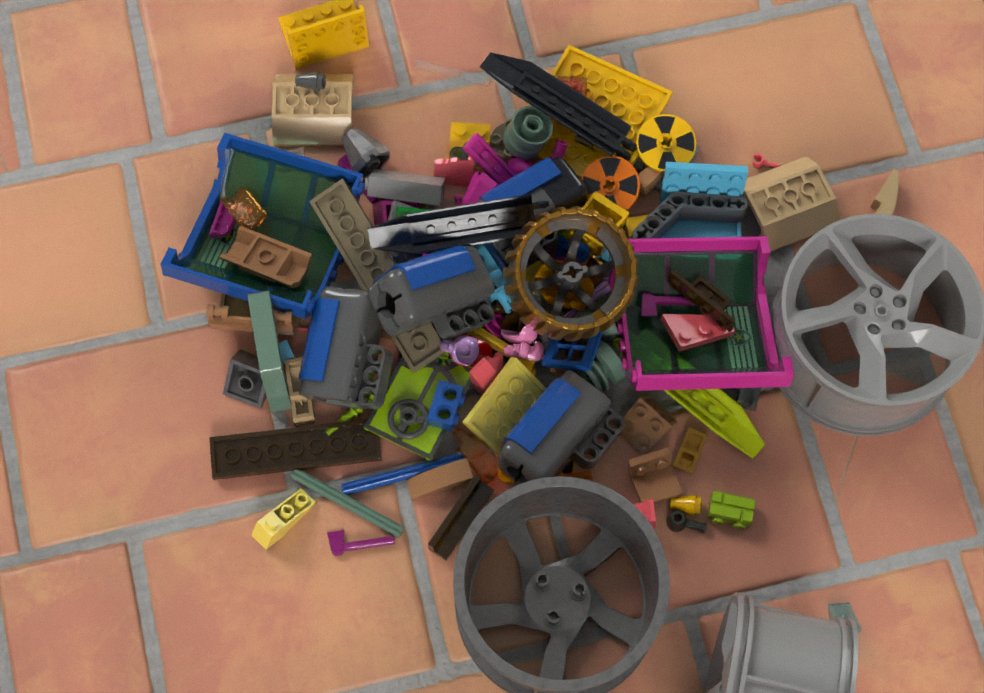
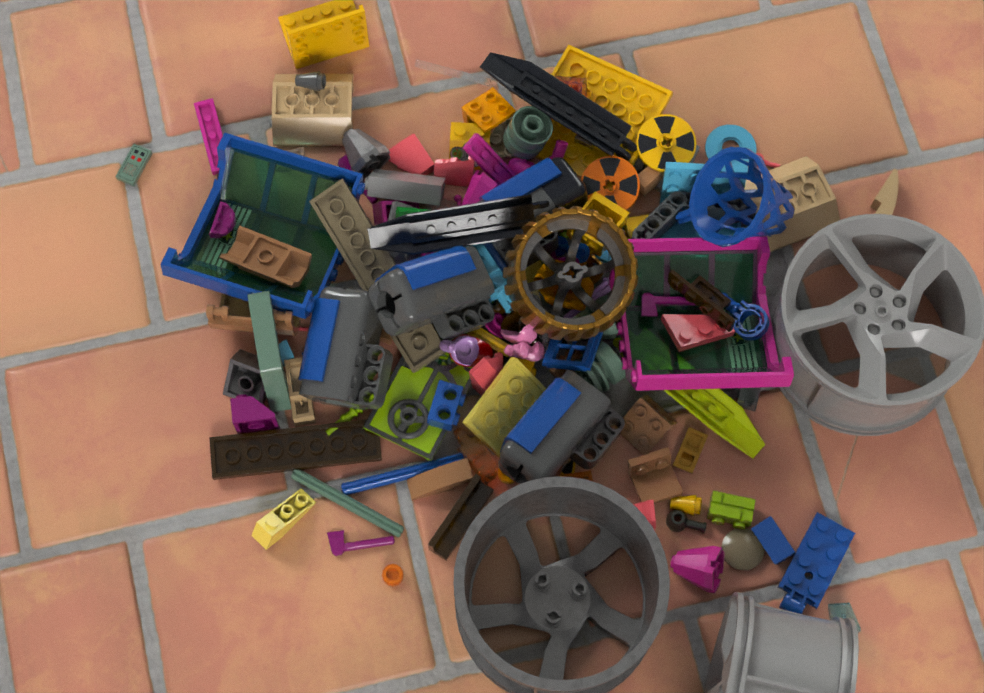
clear orange panel [220,187,267,230] -> none
none -> sand green tile [115,144,153,187]
none -> dark pink plate [194,98,223,175]
none -> magenta slope [230,394,280,434]
none -> orange tile [382,564,404,587]
none -> coral slope [388,134,434,175]
none -> light orange bracket [461,87,516,133]
none -> dark pink cone [670,546,725,594]
none -> blue piece [675,147,794,247]
none -> medium azure piece [705,125,757,166]
none -> dark tan dish [722,528,765,570]
none -> blue pin [723,293,770,341]
none -> blue hinge [751,516,795,565]
none -> blue hinge [778,512,855,614]

